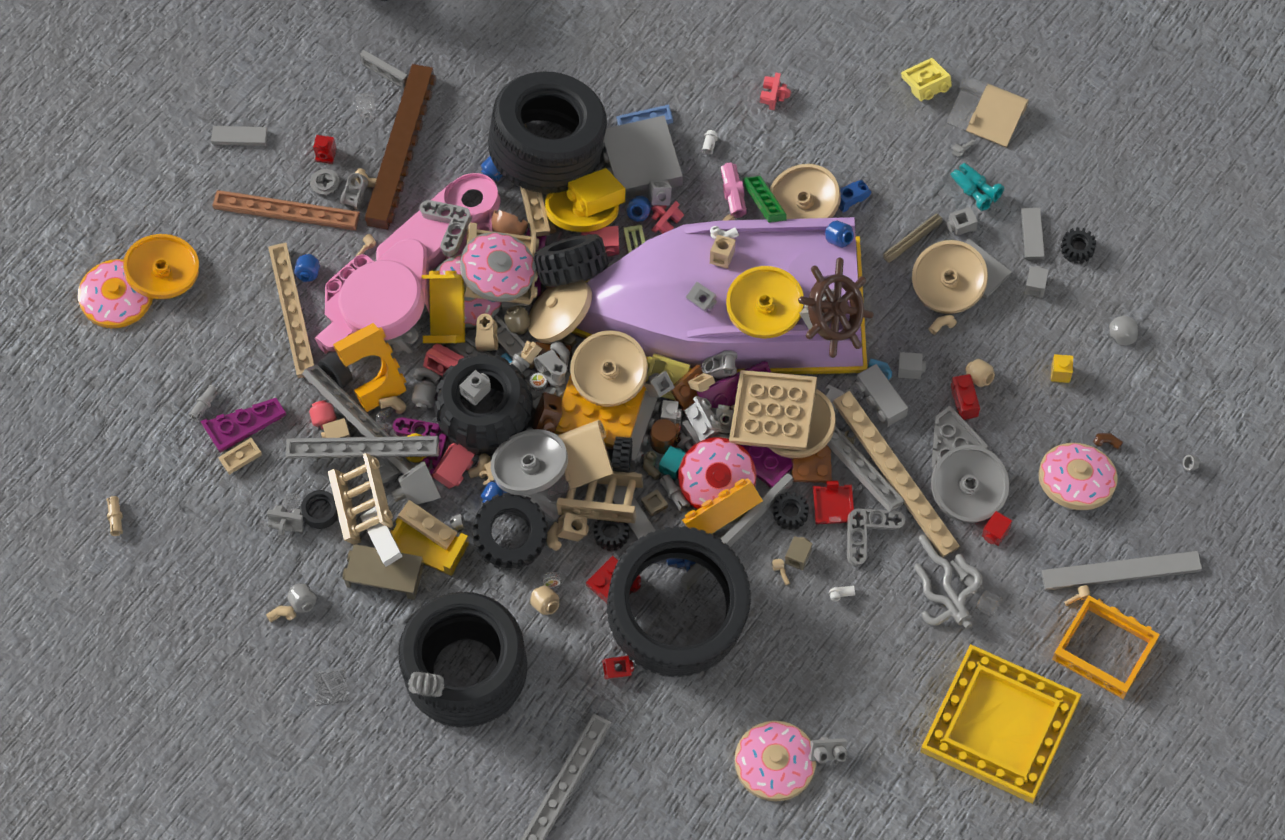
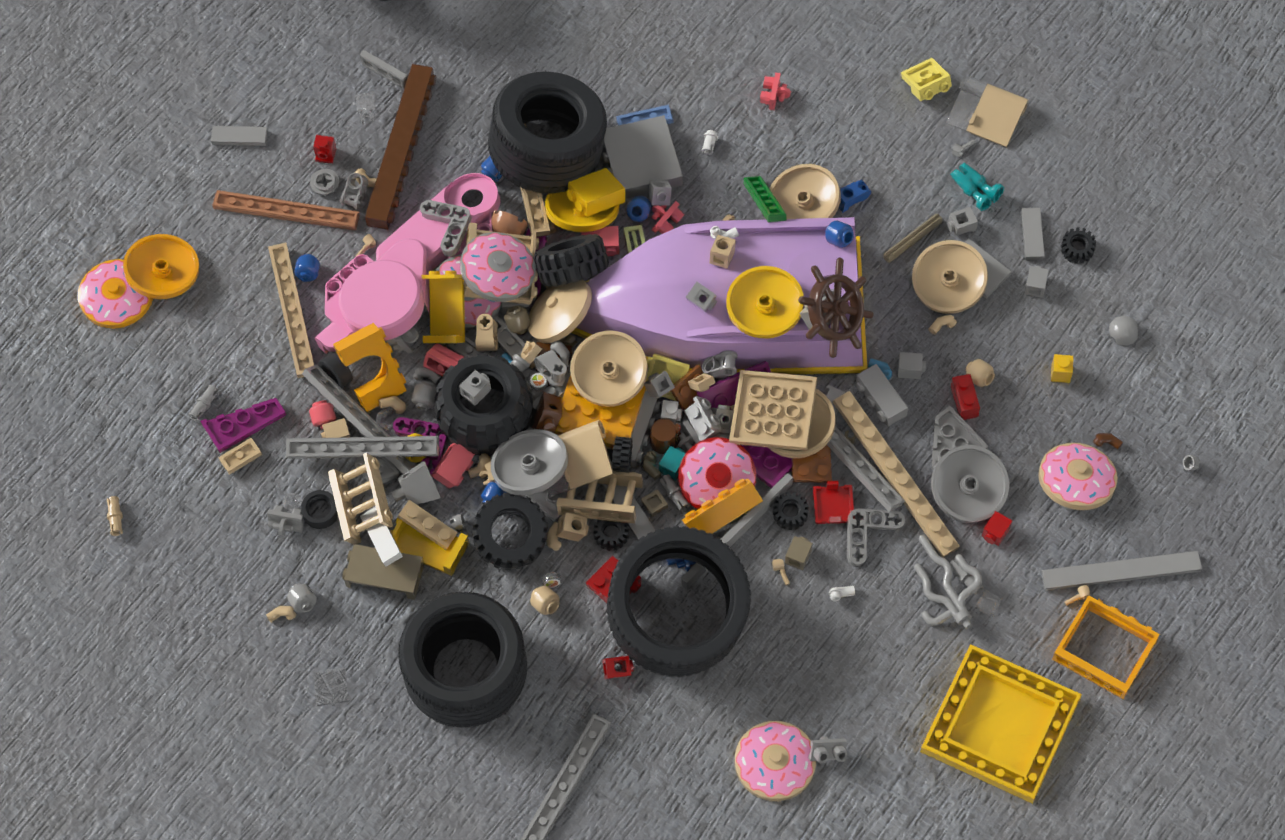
light grey gear [408,672,444,697] -> none
bright pink piece [721,162,747,218] -> none

